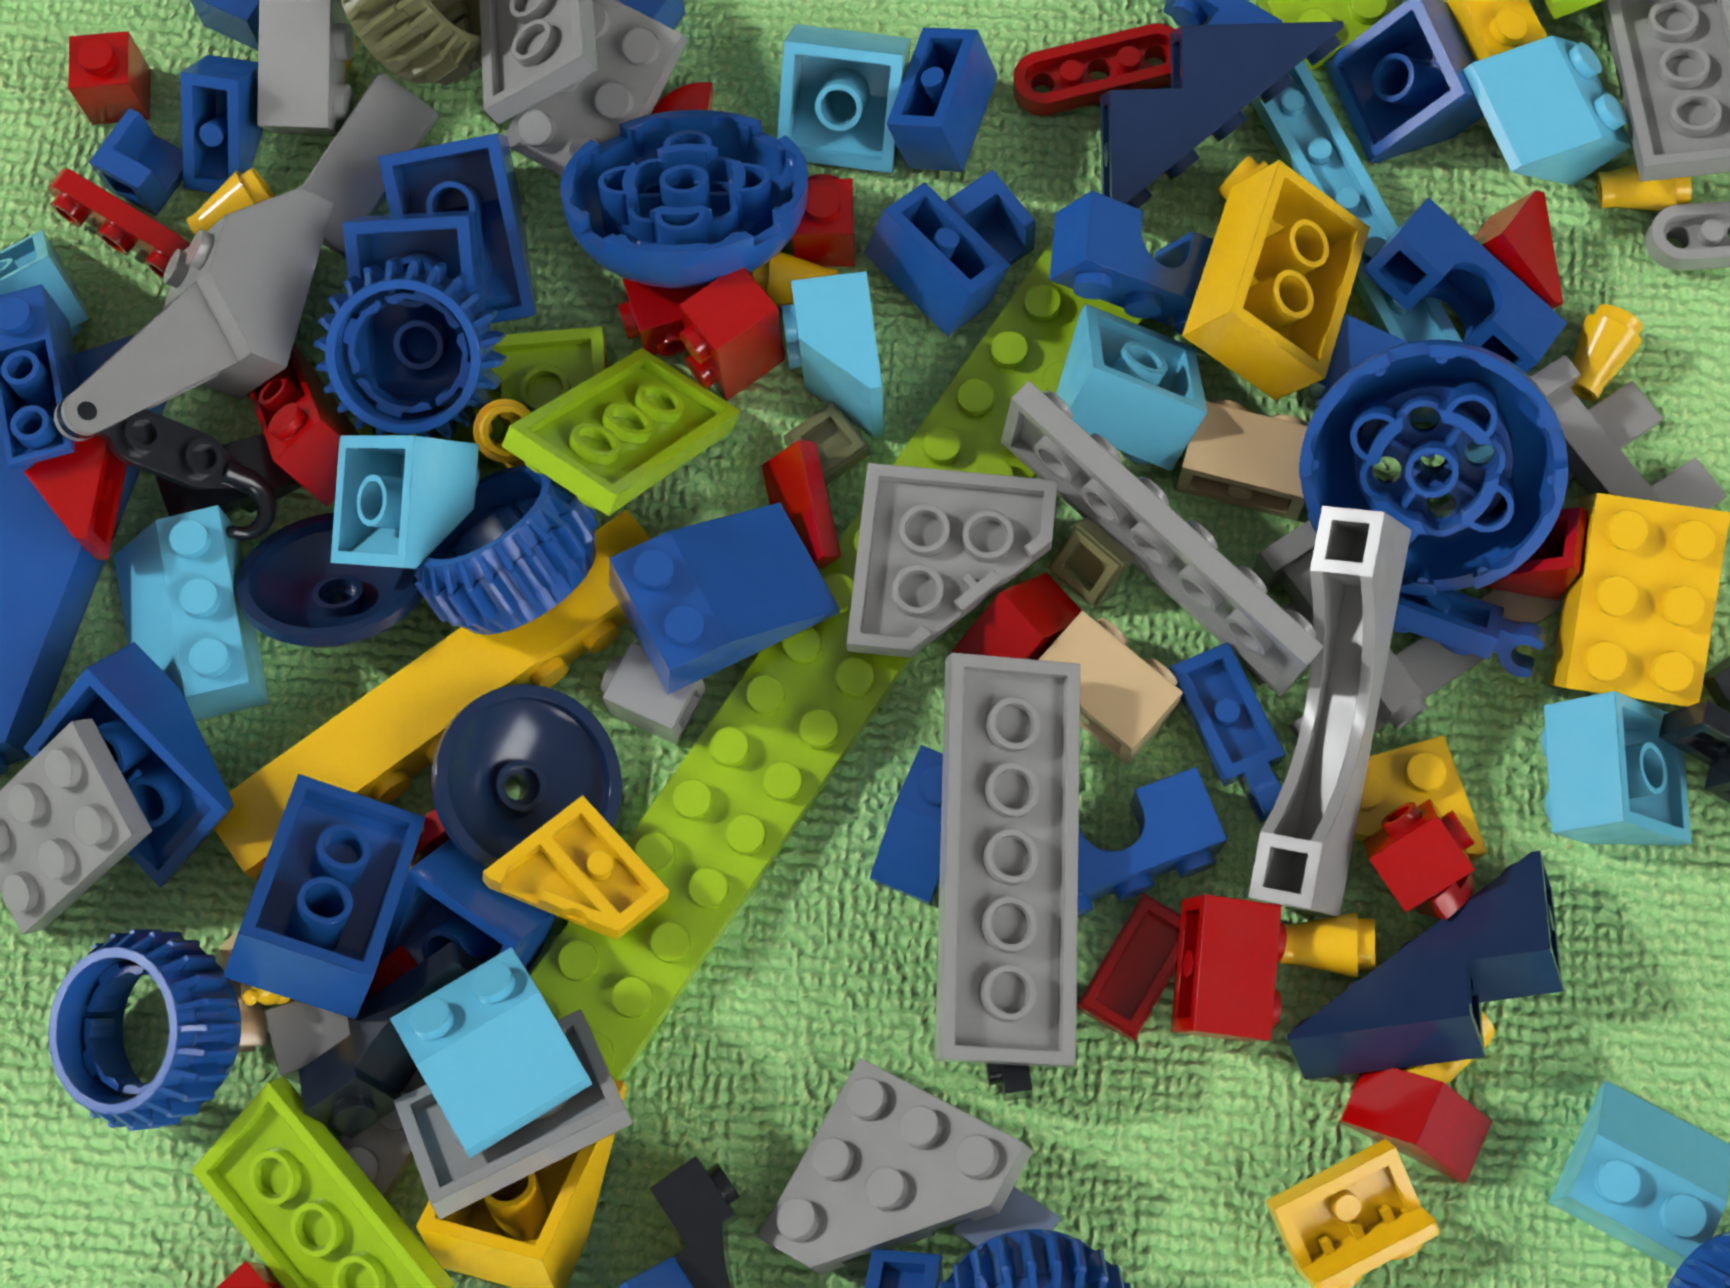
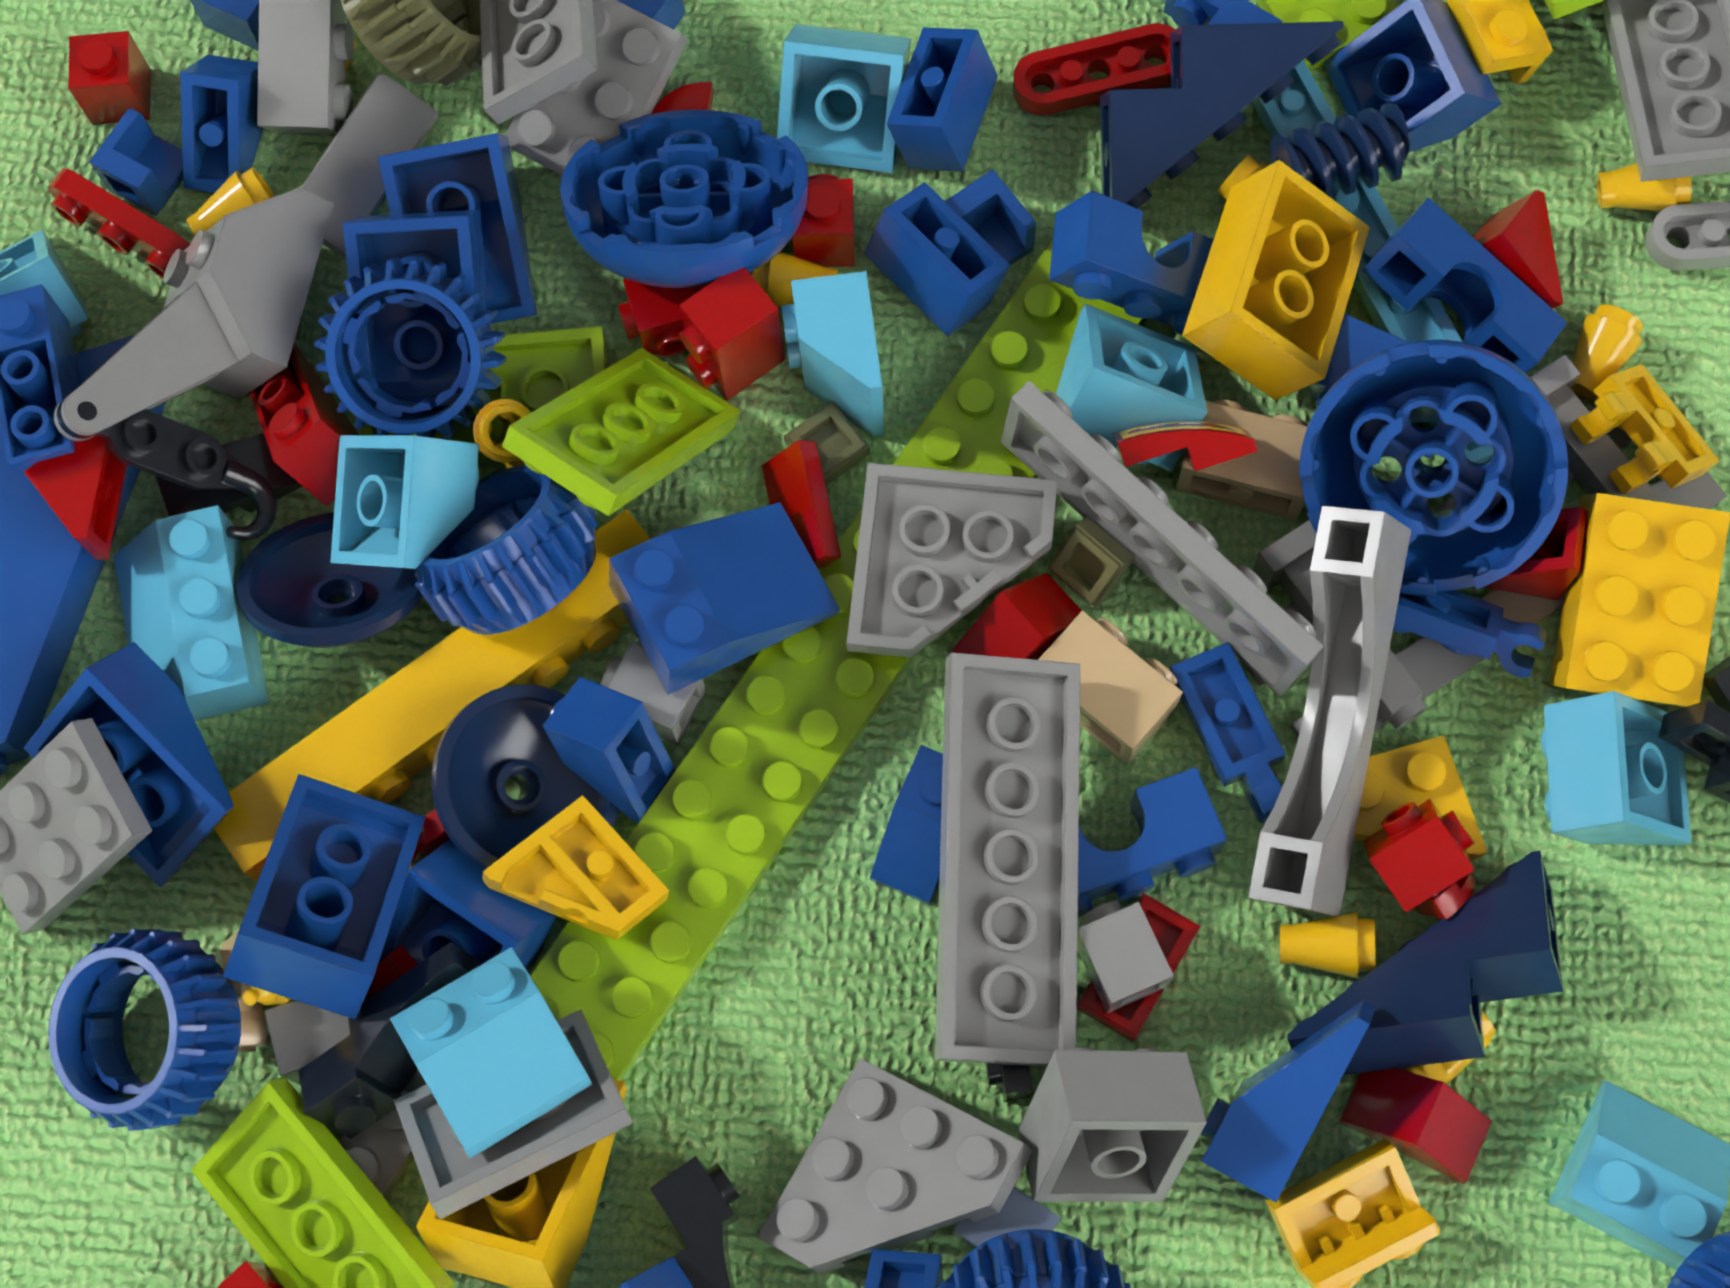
red brick [1171,894,1287,1042] -> none
medium azure slope [1462,35,1632,185] -> none
none -> blue slope [543,676,676,823]
none -> light grey brick [1018,1047,1207,1202]
none -> light grey brick [1077,901,1174,1013]
none -> red slope [1113,421,1258,471]
none -> blue slope [1201,1000,1376,1202]
none -> dark blue piece [1269,101,1410,198]
none -> yellow plate [1569,364,1720,495]

